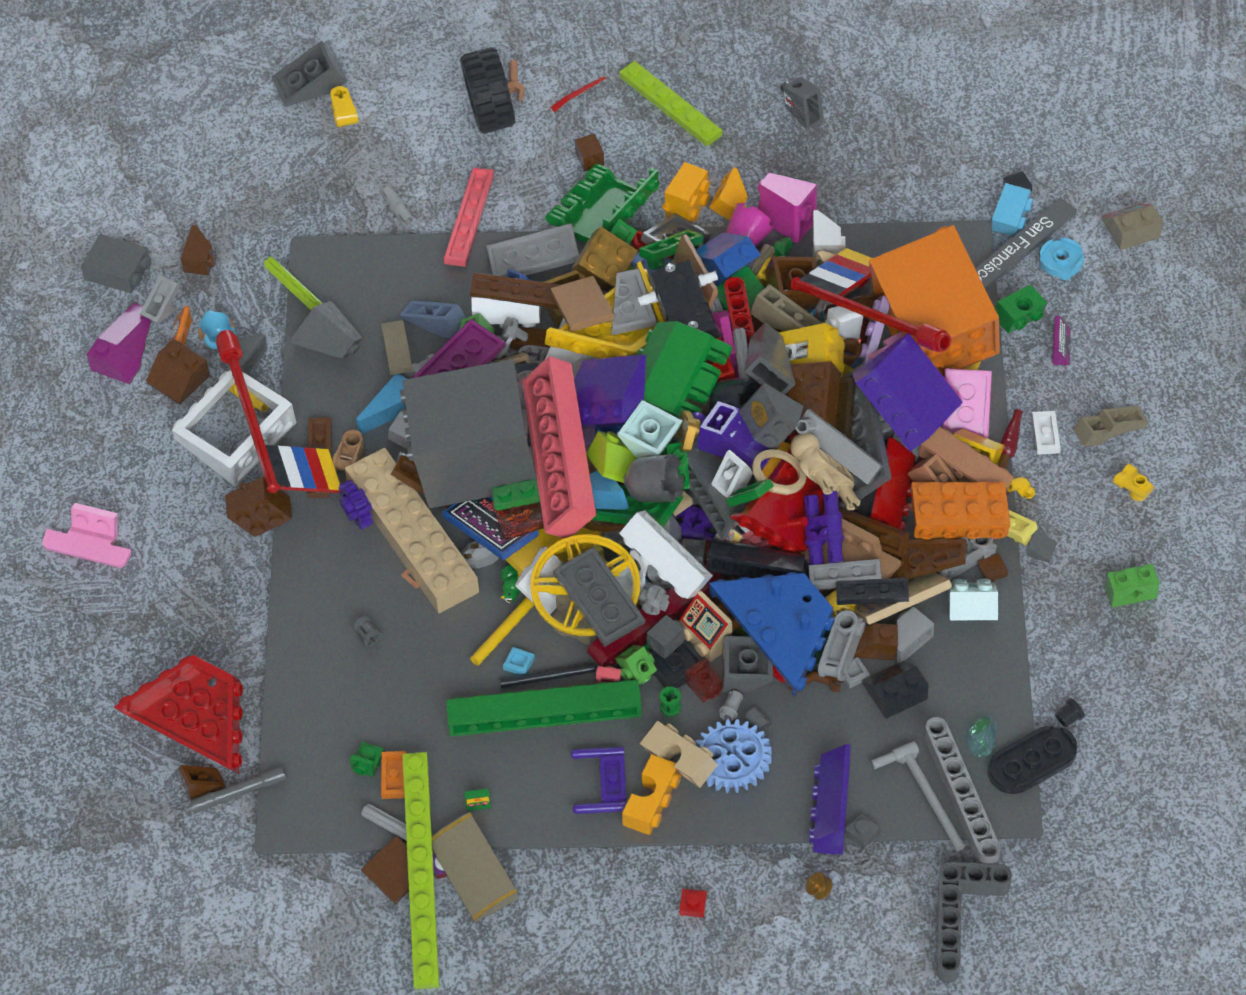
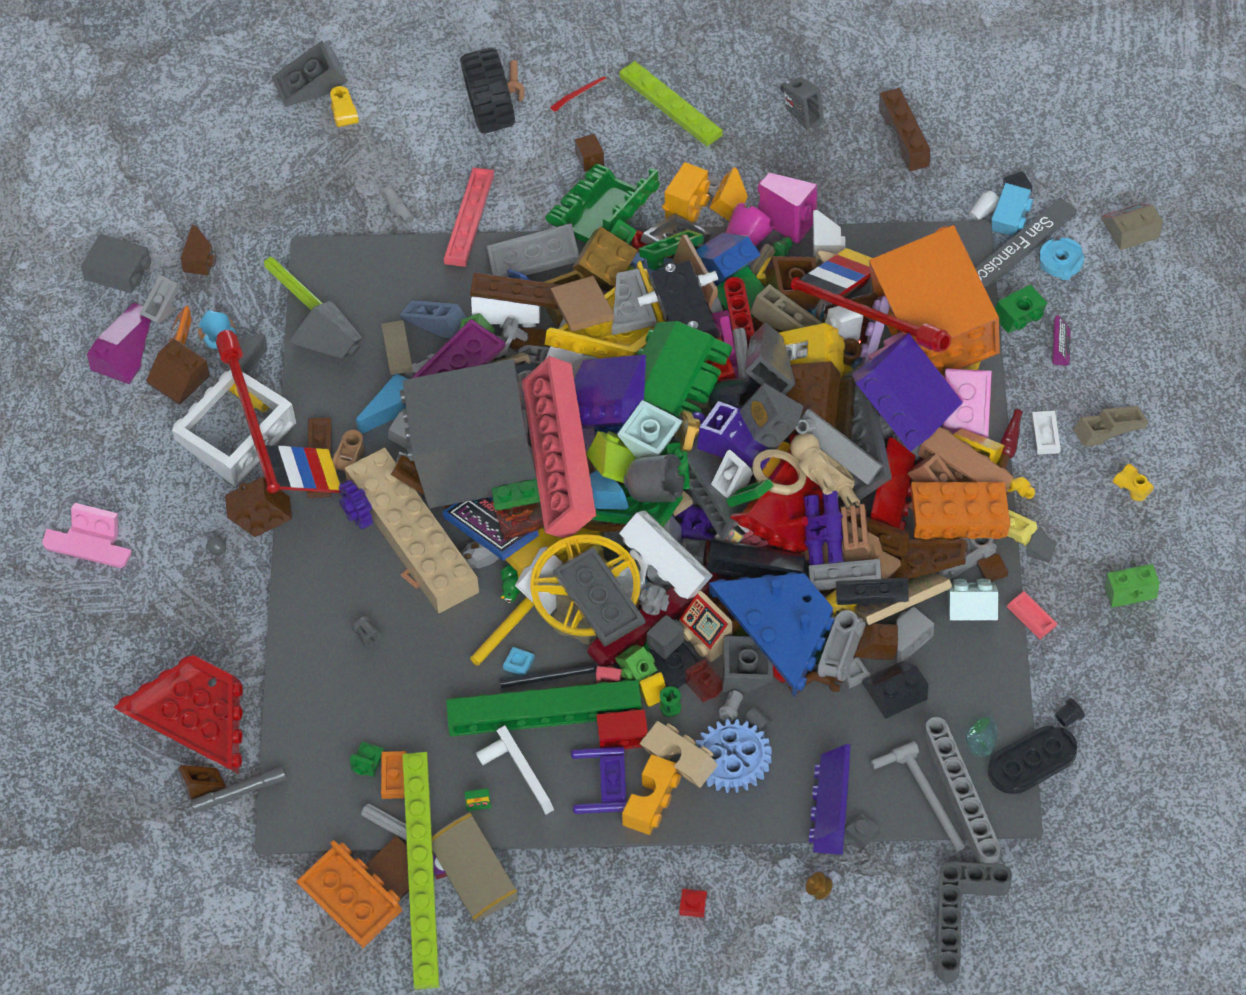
none -> dark grey hinge [206,535,226,556]
none -> orange bracket [296,840,403,948]
none -> white piece [476,726,554,814]
none -> red brick [597,709,648,749]
none -> yellow slope [639,672,666,707]
none -> nougat tile [841,504,869,550]
none -> reddish brown arch [879,88,931,172]
none -> white cone [969,191,999,220]
none -> coral tile [1007,591,1057,640]

